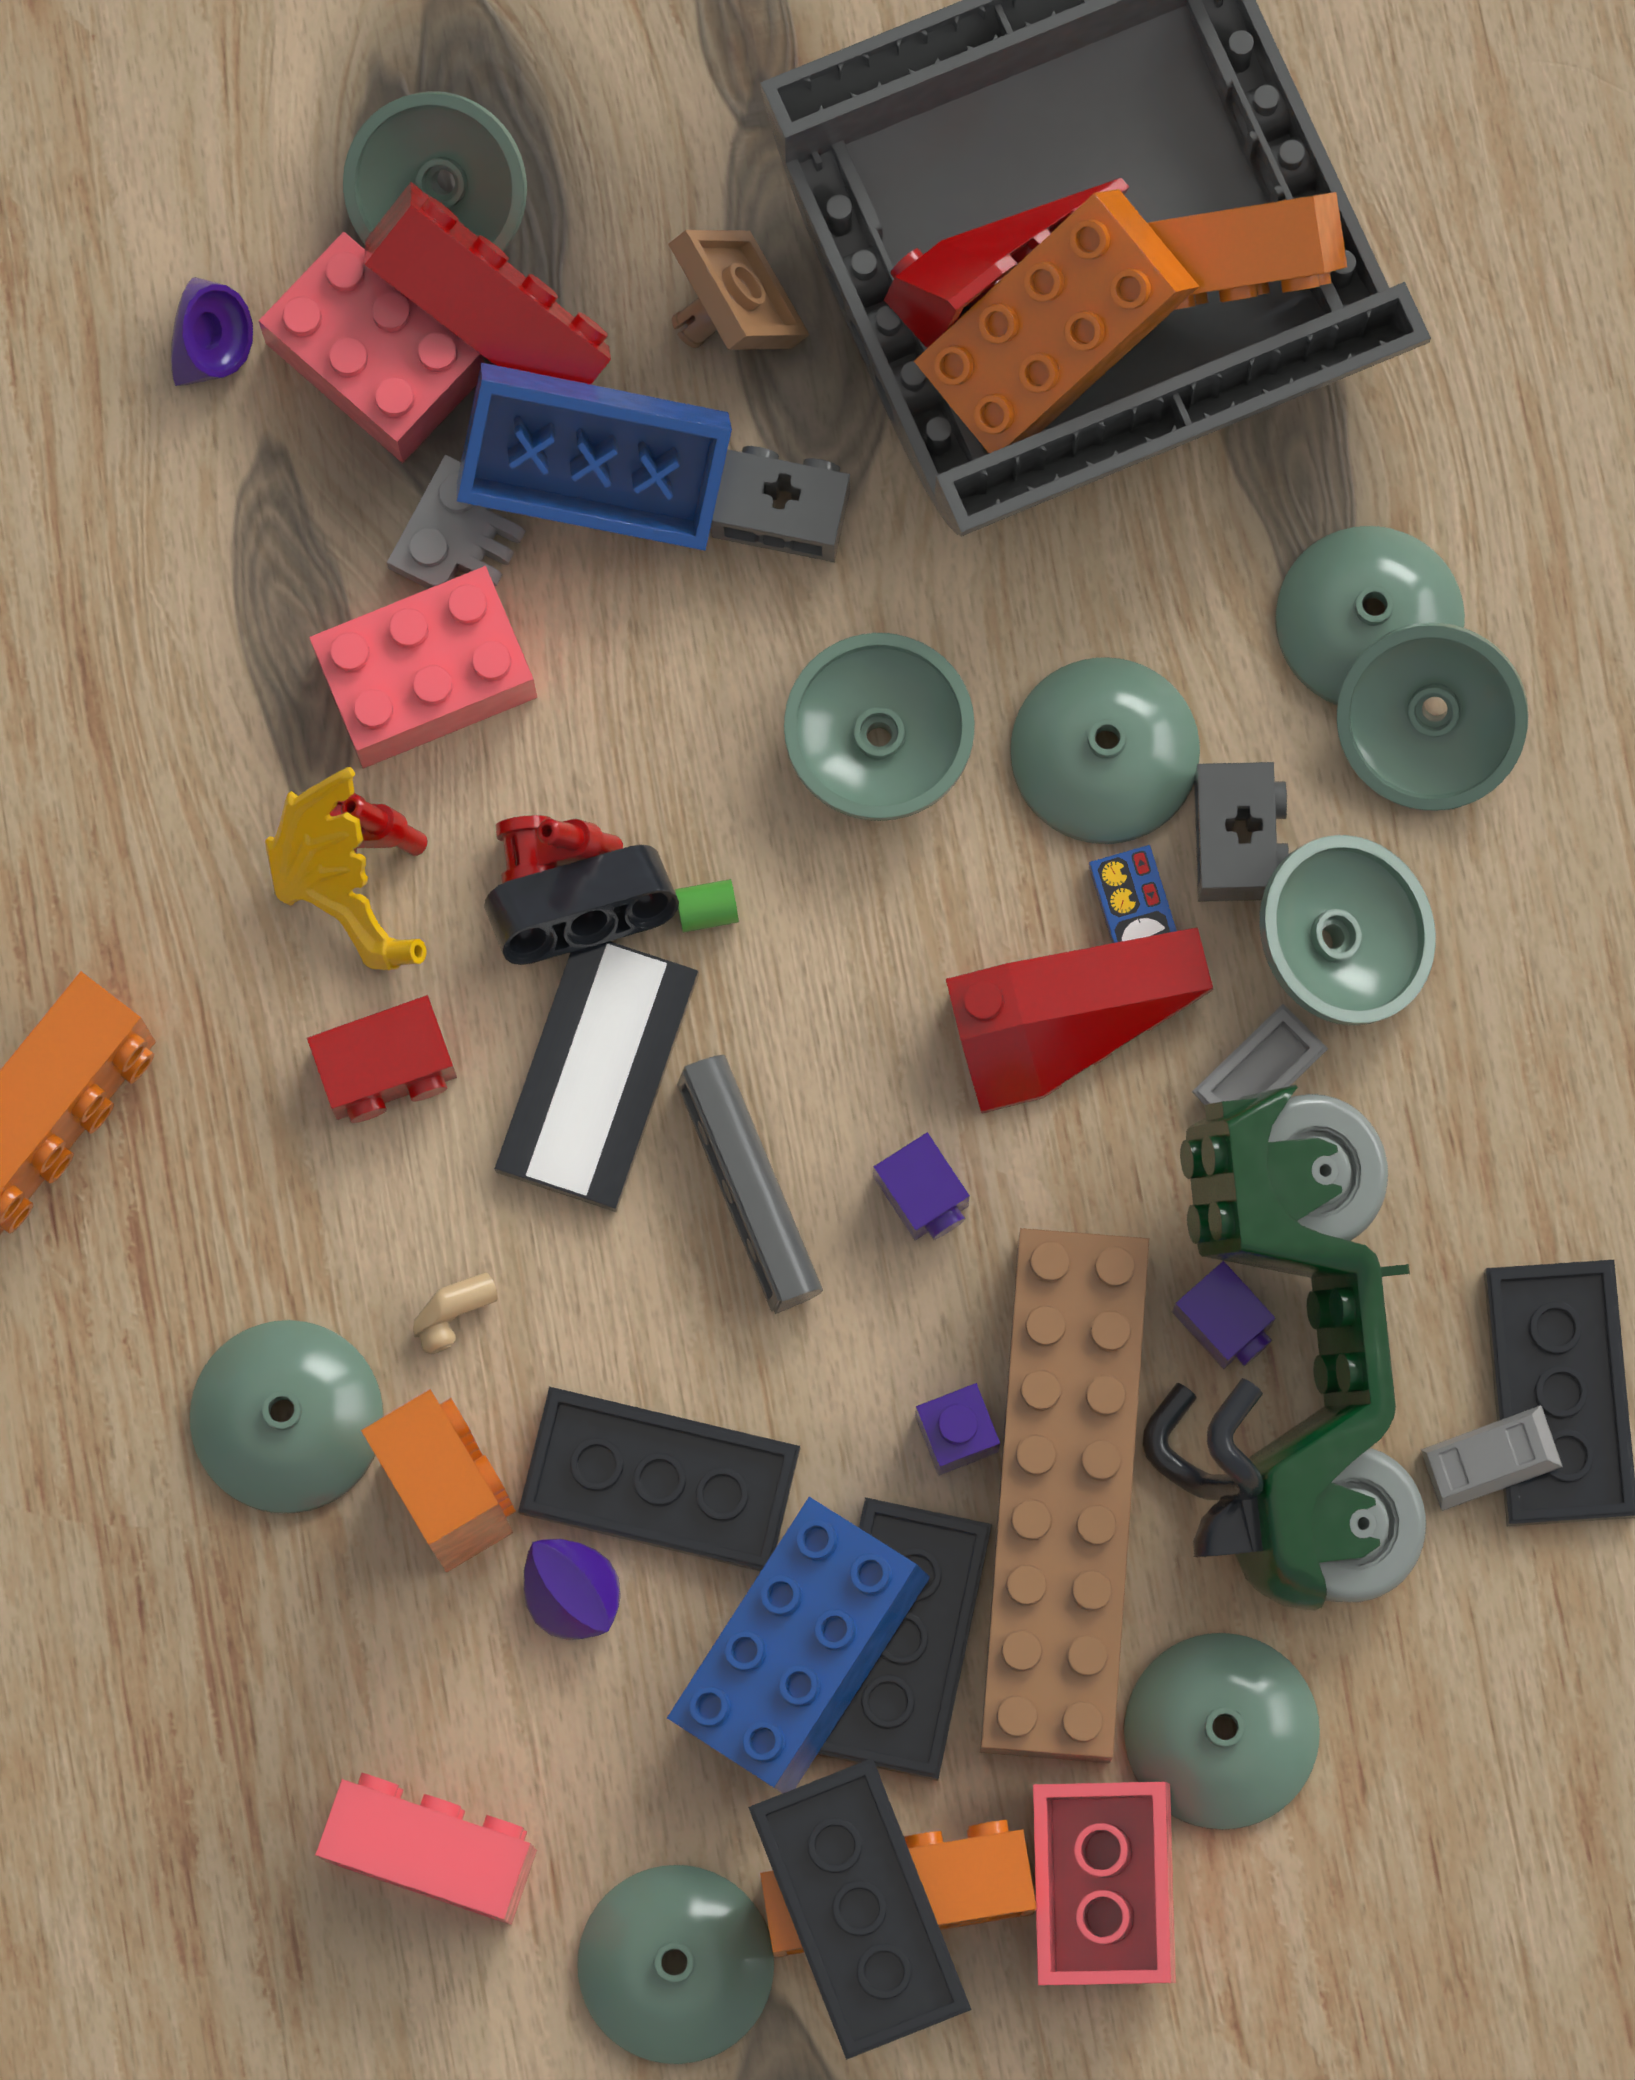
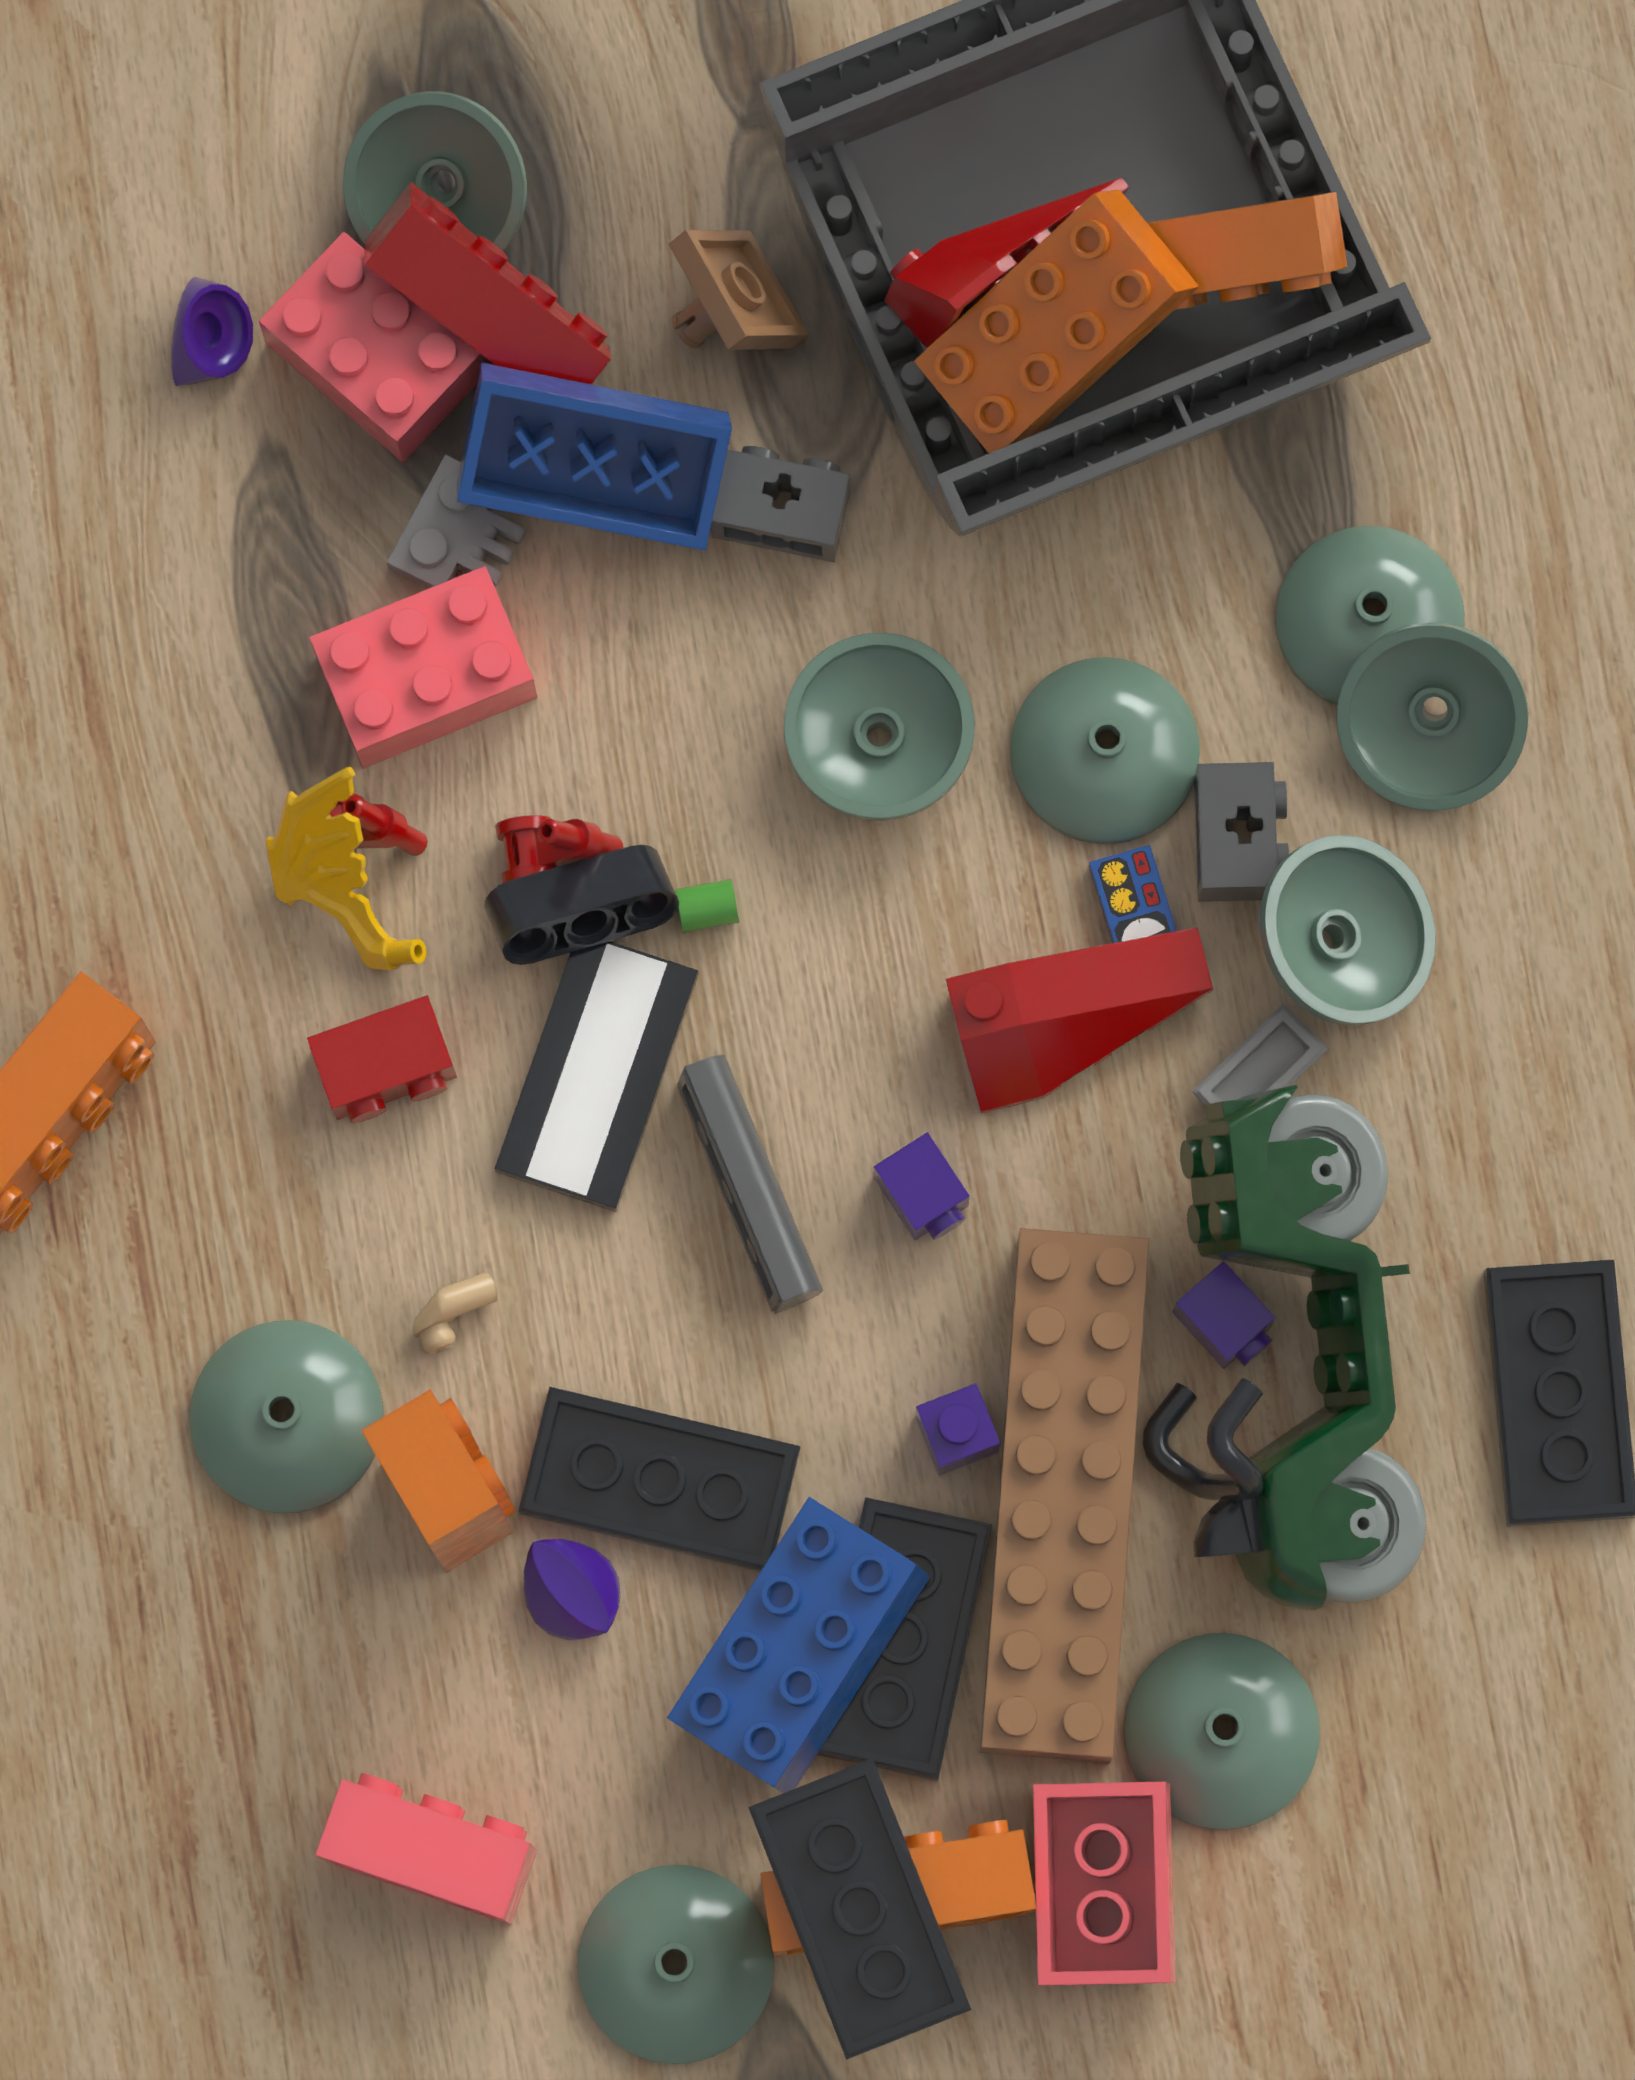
light grey tile [1421,1405,1563,1511] -> none

